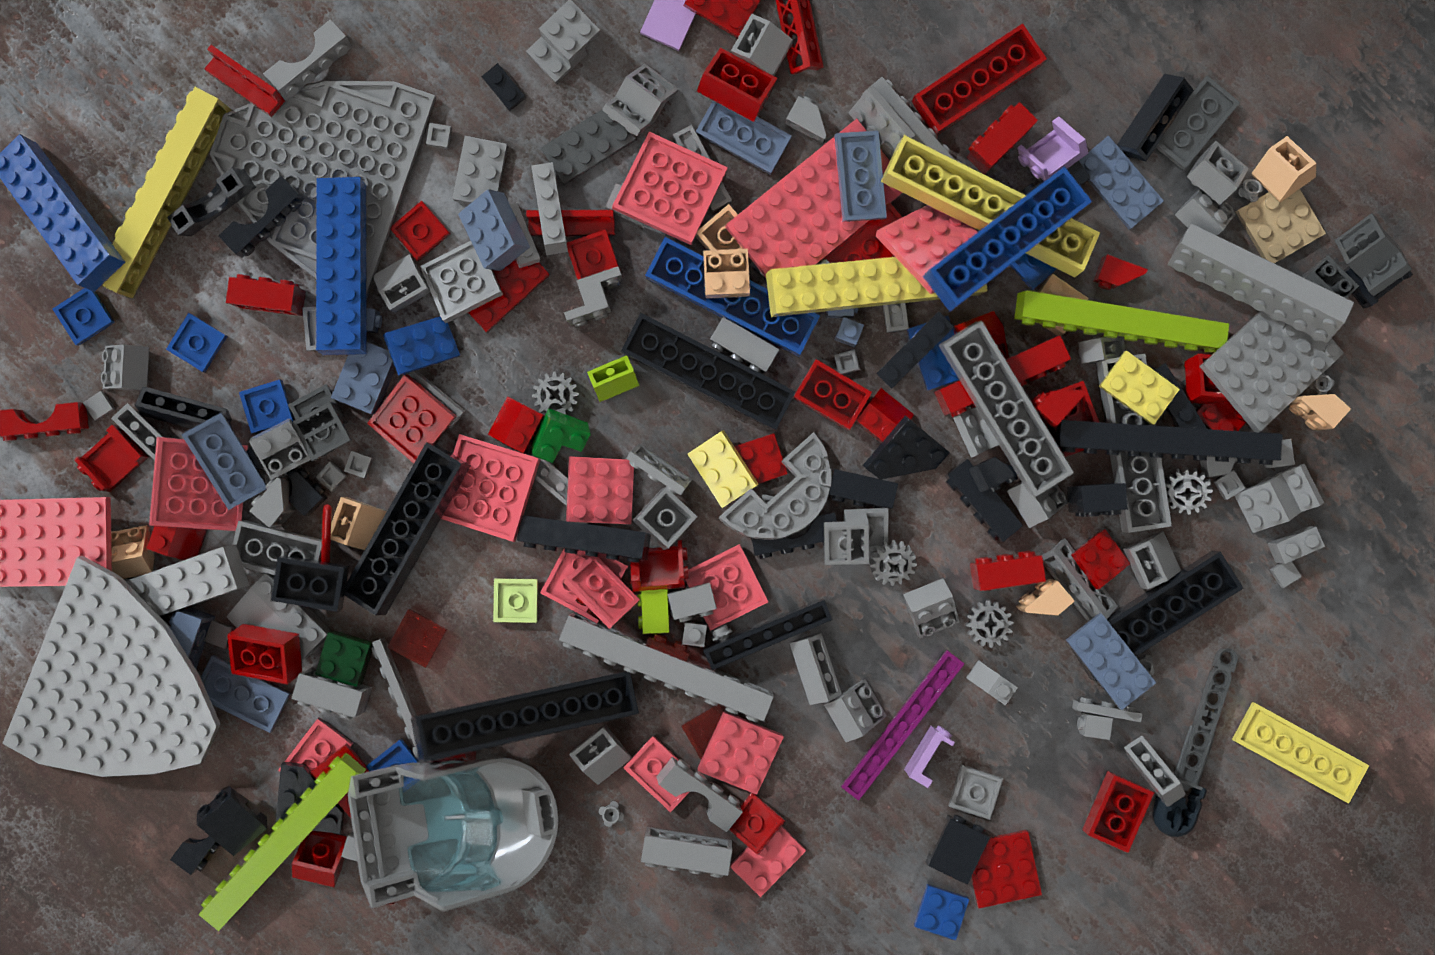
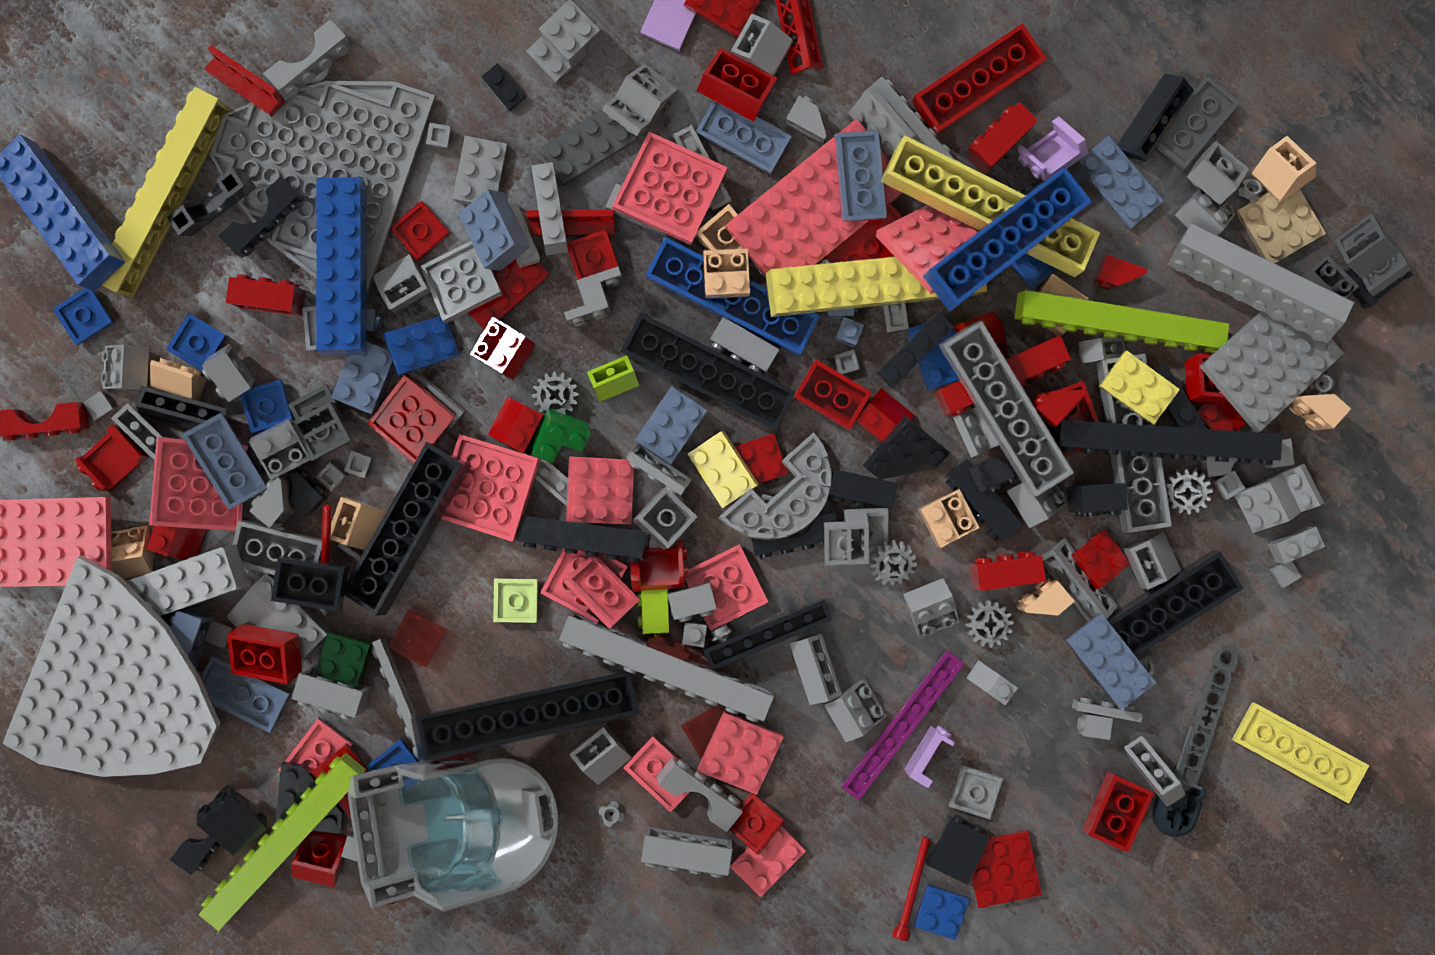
none -> light nougat slope [150,358,207,401]
none -> light grey brick [202,344,255,402]
none -> slope [470,317,536,380]
none -> sand blue brick [635,386,708,465]
none -> red piece [892,837,930,941]
none -> light nougat slope [918,489,979,548]

